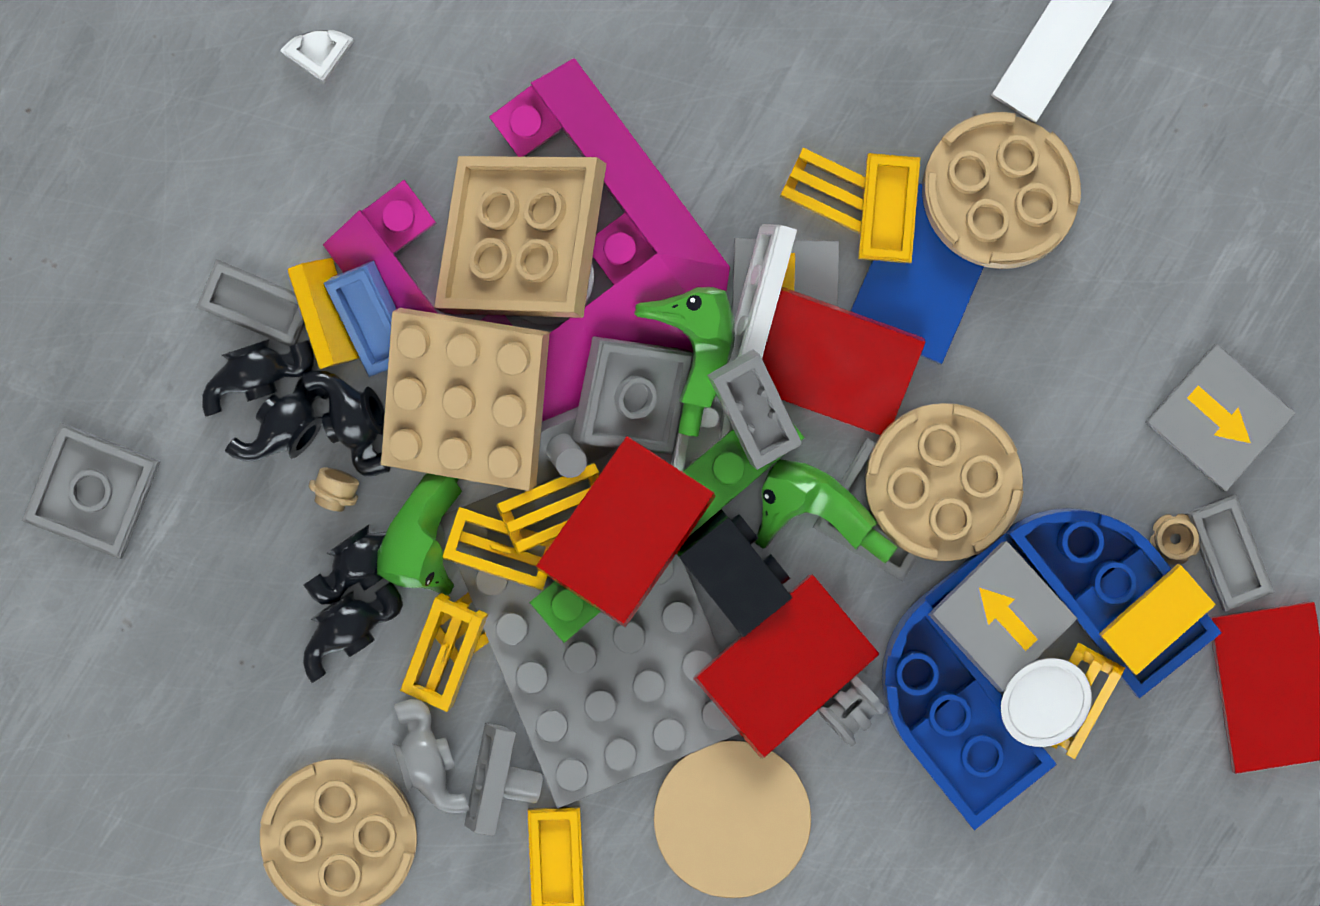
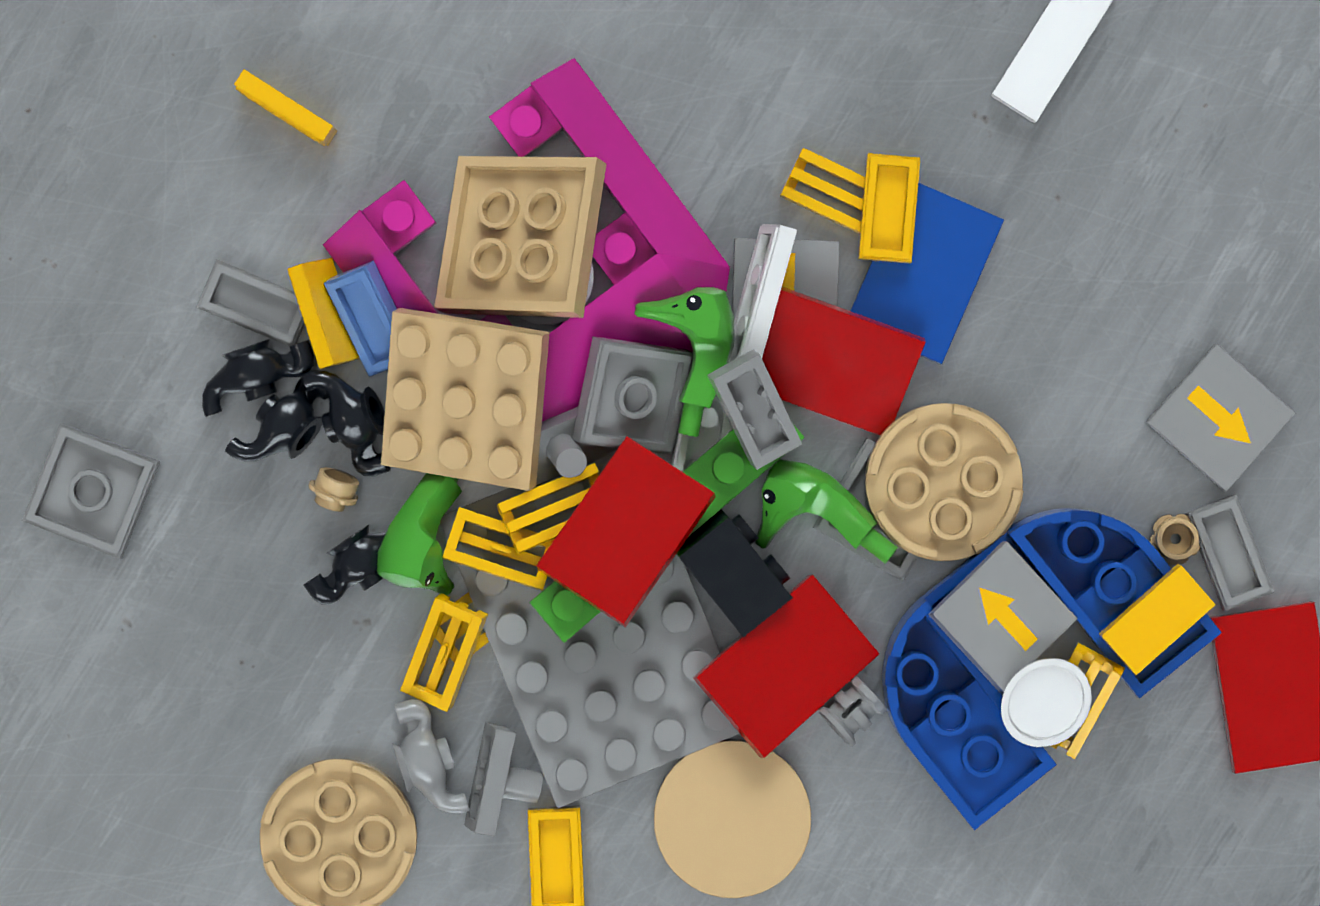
white tile [280,30,354,83] -> none
black piece [303,582,403,683] -> none
tan tile [922,112,1081,269] -> none
none -> yellow tile [234,69,338,147]

